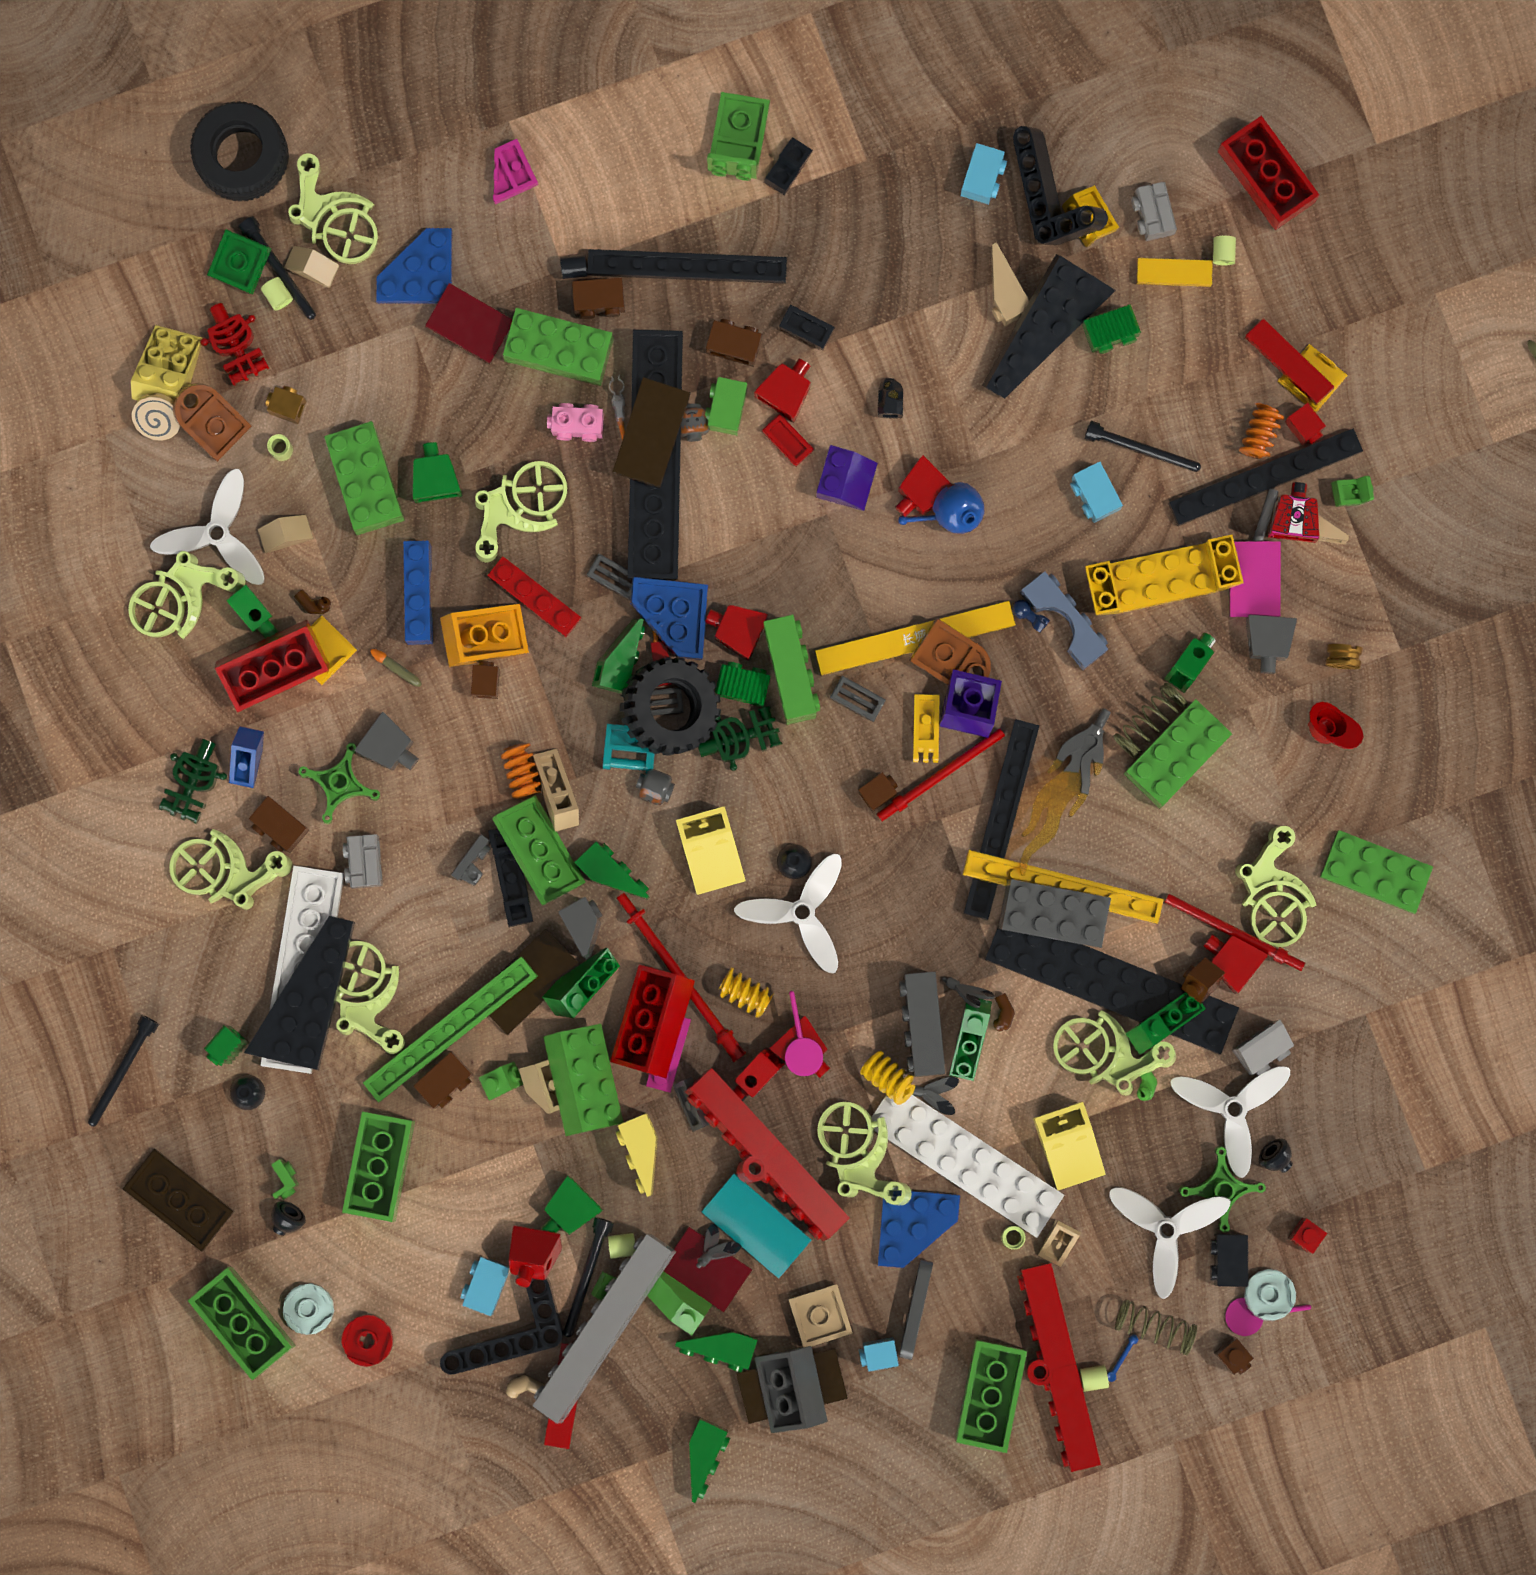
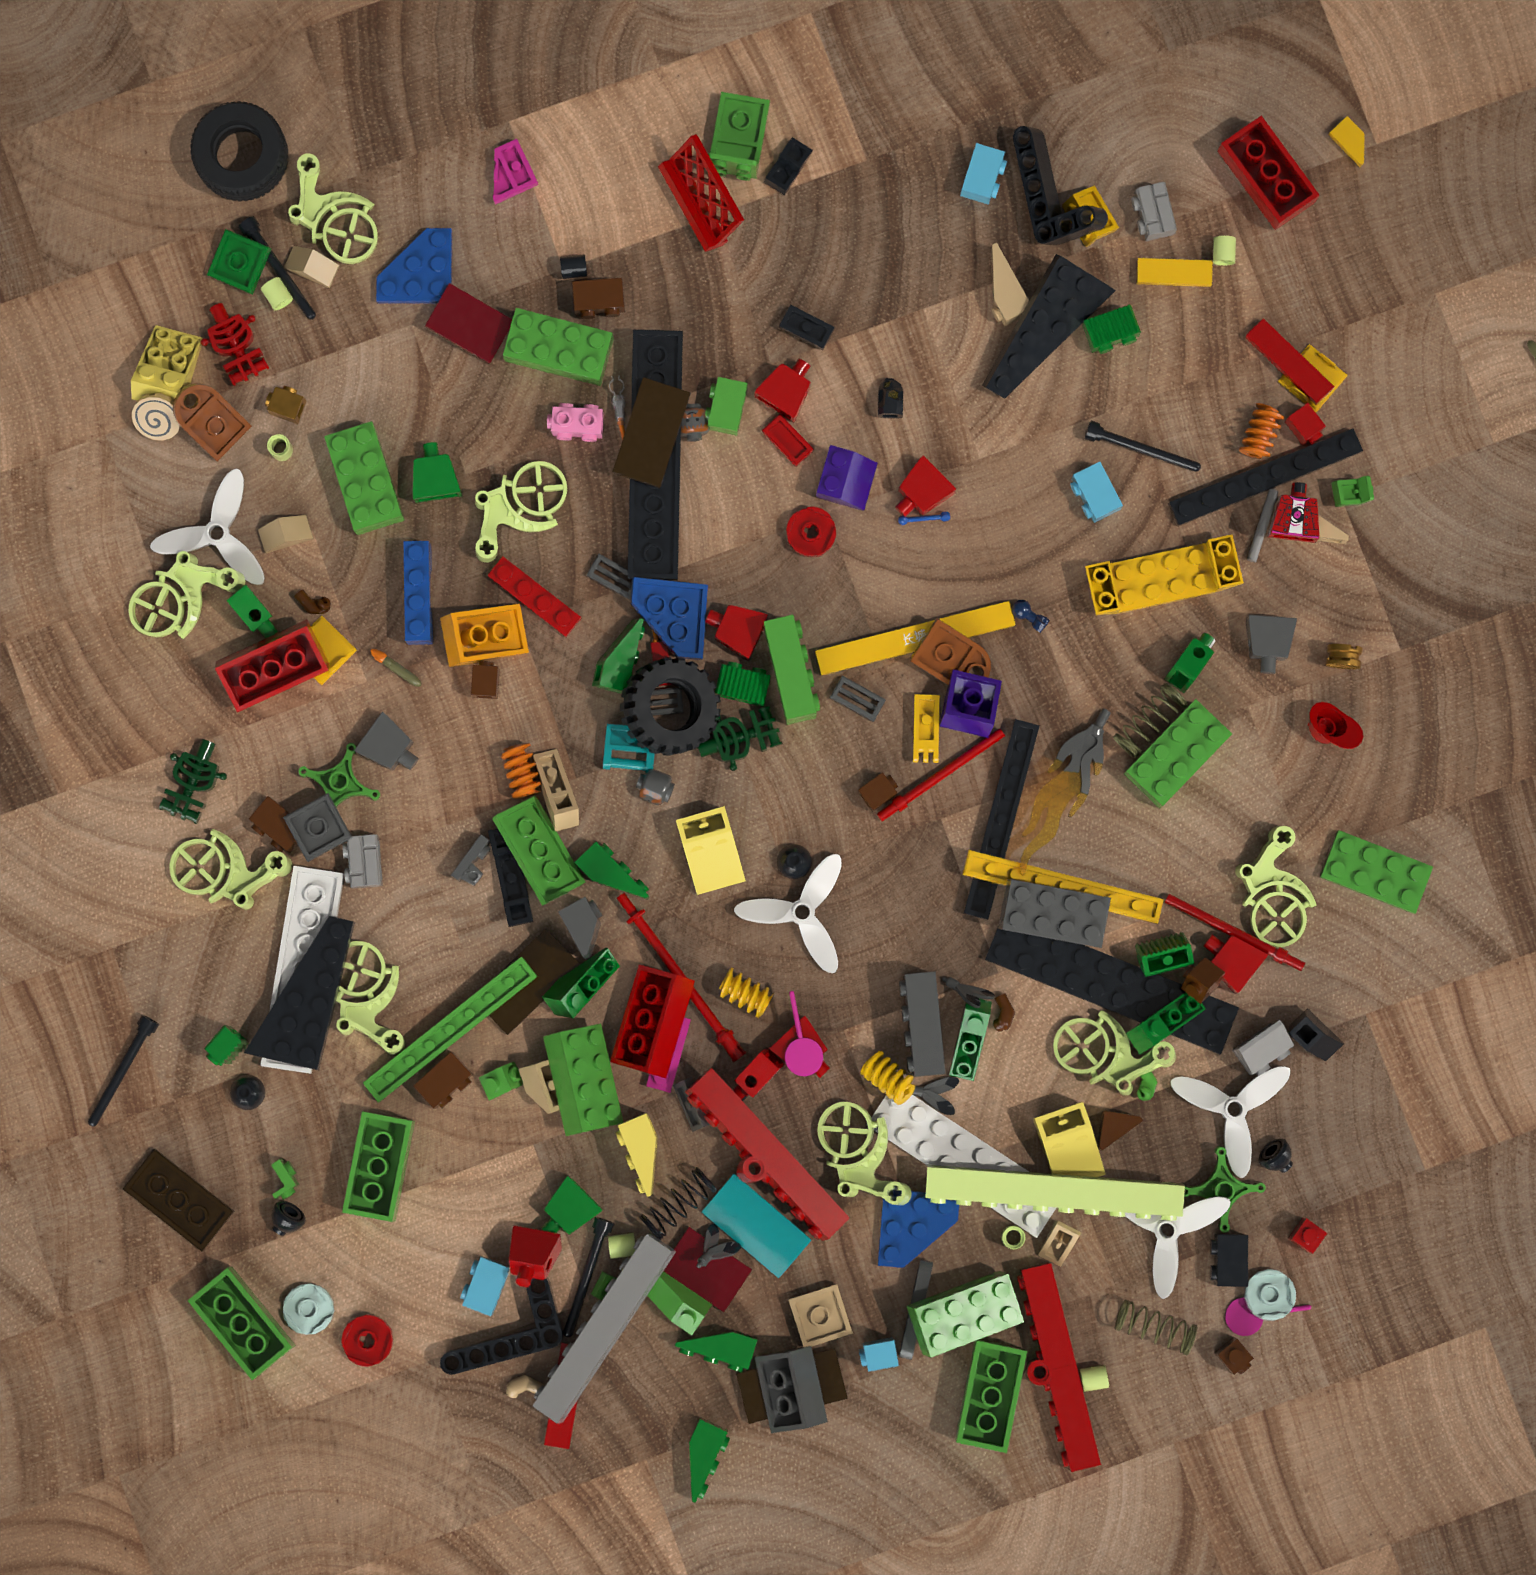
blue slope [229,726,264,788] -> none
black plate [587,249,787,284] -> none
reddish brown brick [706,319,762,367] -> none
blue cylinder [933,482,985,534] -> none
sand blue arch [1020,571,1108,670] -> none
blue hinge [1107,1334,1139,1382] -> none
dark pink tile [1229,541,1281,617] -> none
none -> dark grey tile [283,793,353,862]
none -> black piece [640,1167,717,1240]
none -> red fence [658,134,744,252]
none -> red plate [786,506,836,557]
none -> brick [907,1271,1024,1358]
none -> yellowish green brick [926,1165,1185,1221]
none -> reddish brown slope [1097,1111,1143,1151]
none -> green brick [1135,932,1194,977]
none -> black slope [1288,1008,1344,1061]
none -> yellow tile [1328,116,1365,167]

